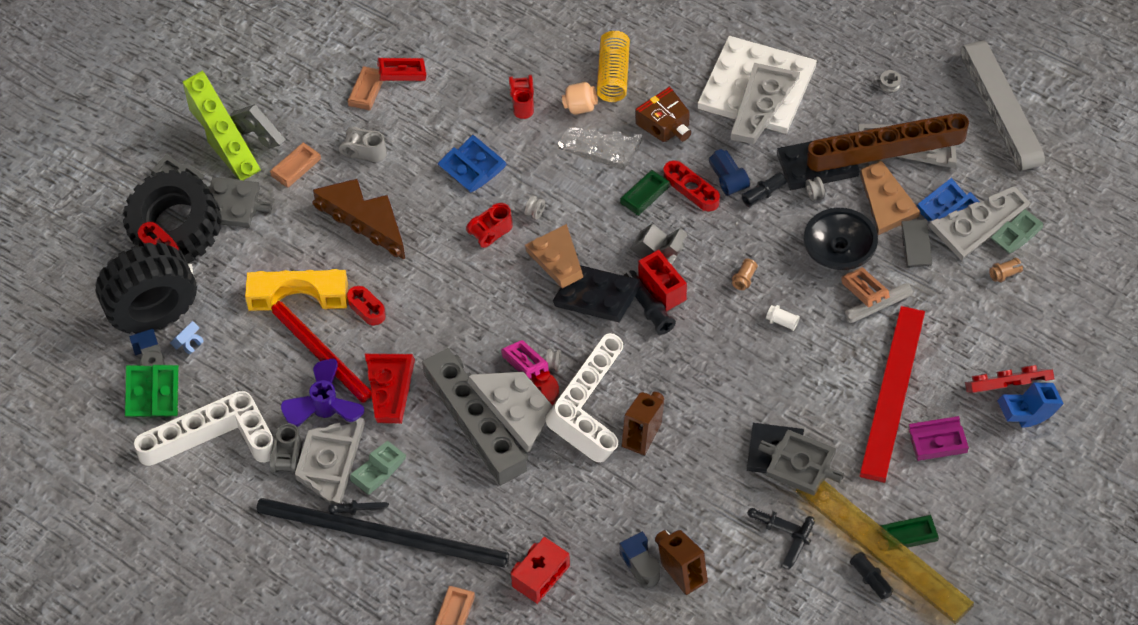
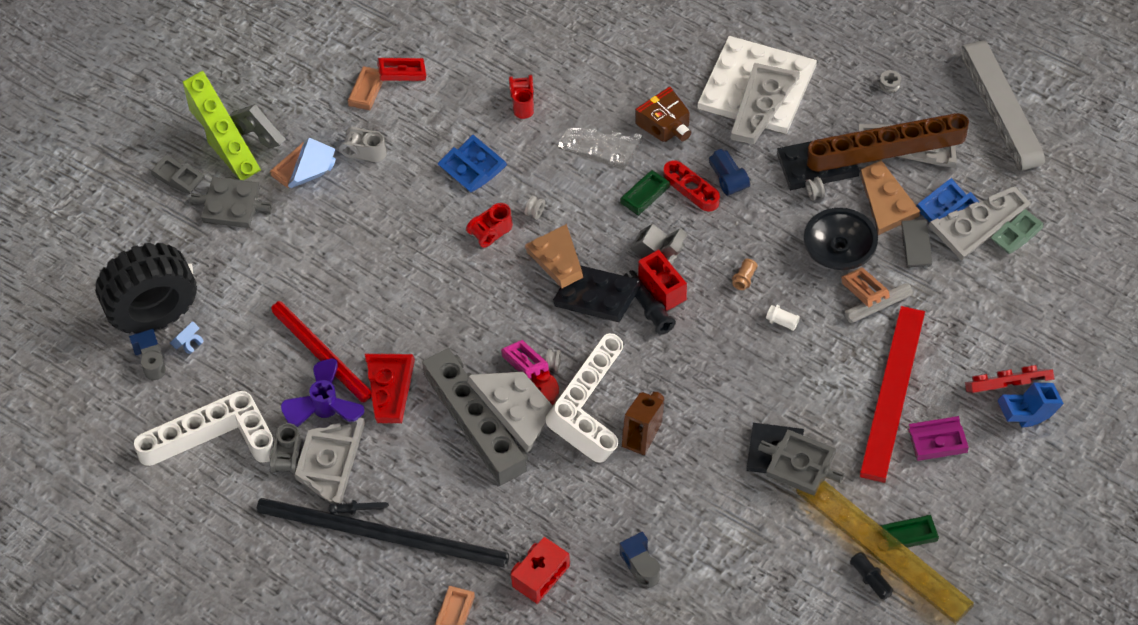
black tyre [123,170,222,263] -> none
green slope [124,365,179,417] -> none
red beam [138,222,179,250] -> none
yellow arch [245,269,348,311] -> none
reddish brown slope [312,179,405,259] -> none
red beam [347,286,386,326] -> none
sand green slope [350,441,406,495] -> none
light nougat head [562,82,598,115] -> none
yellow piece [597,31,630,102] -> none
reddish brown torso [655,530,708,595] -> none
black axle [741,173,787,207] -> none
black piece [747,508,801,534] -> none
black piece [781,516,815,569] -> none
medium nougat pin [989,258,1023,282] -> none
none -> light blue slope [288,138,336,188]

